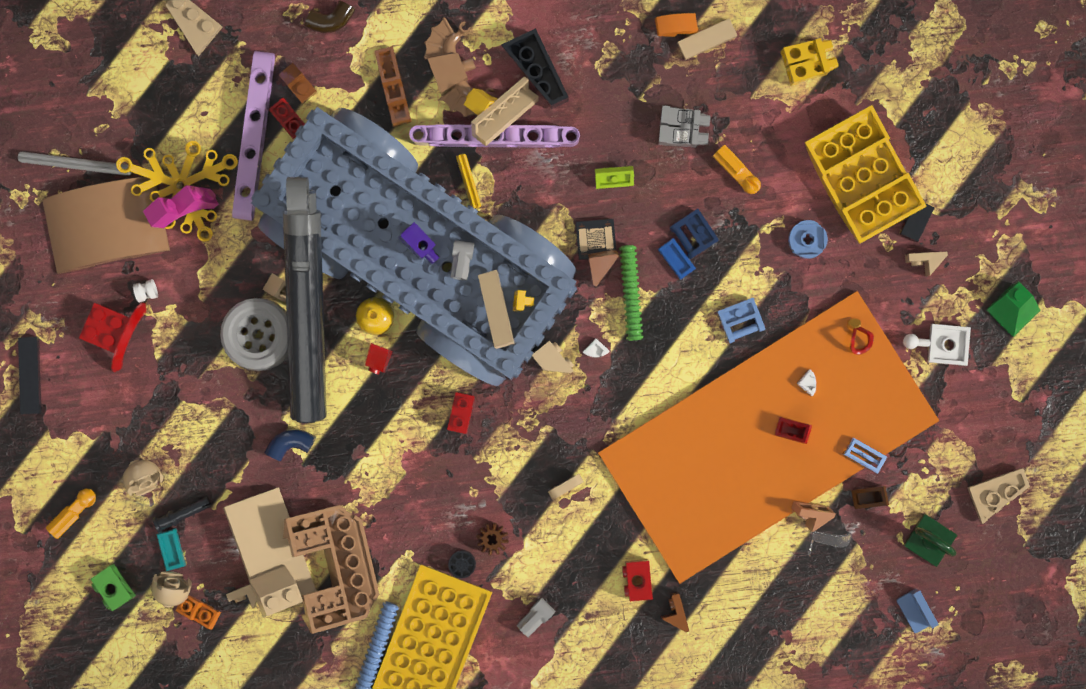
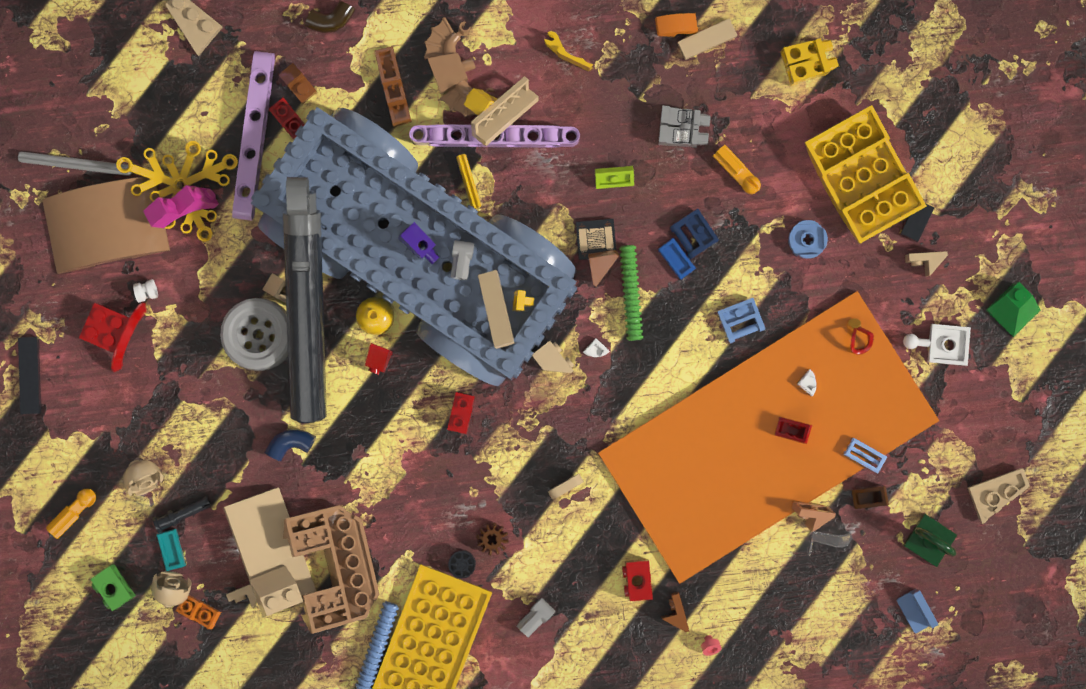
black wedge [501,28,569,109] -> none
none -> yellow arm [544,31,593,71]
none -> coral tile [701,635,722,656]

